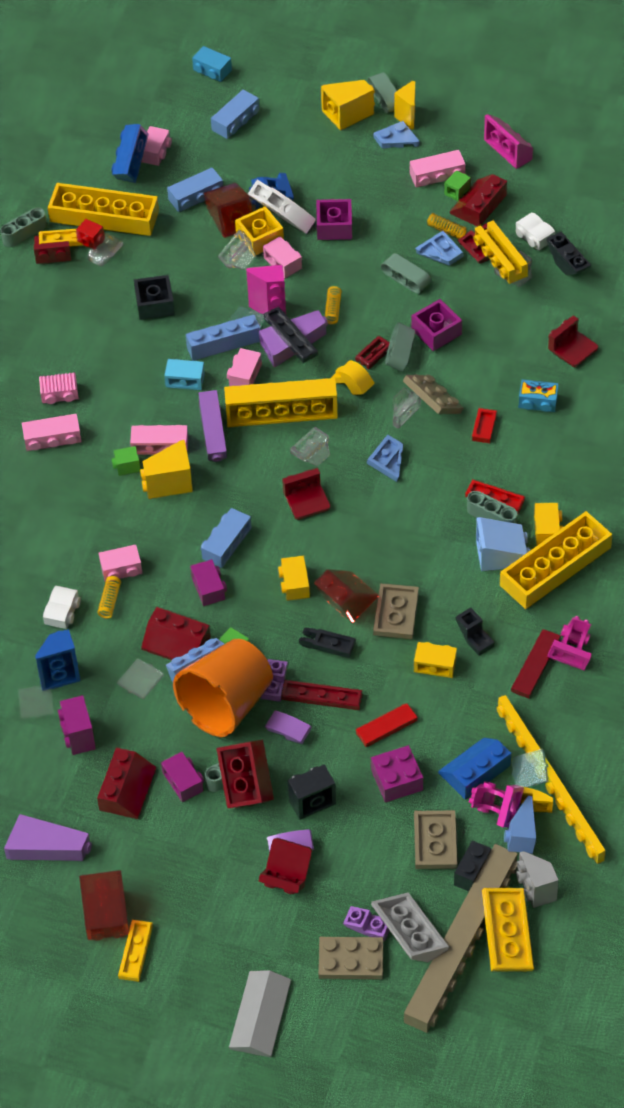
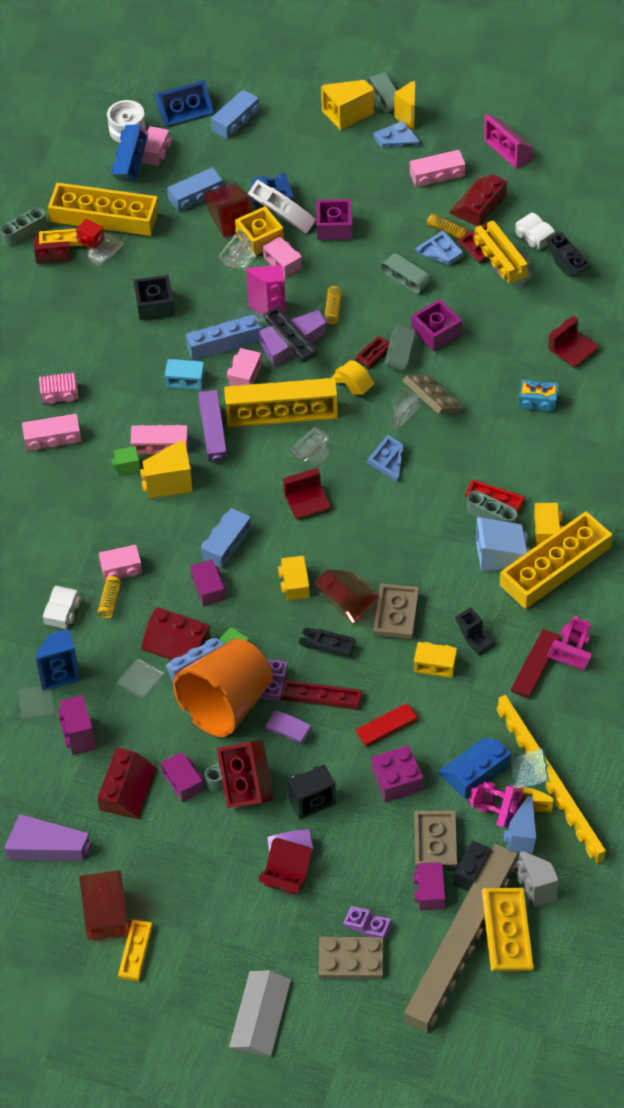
dark azure brick [192,46,232,82] -> none
light grey slope [371,893,449,962] -> none
bright green brick [444,170,471,201] -> none
red tile [472,408,497,444] -> none
none -> white wheel [107,100,146,143]
none -> blue slope [153,80,214,126]
none -> magenta brick [413,862,445,910]

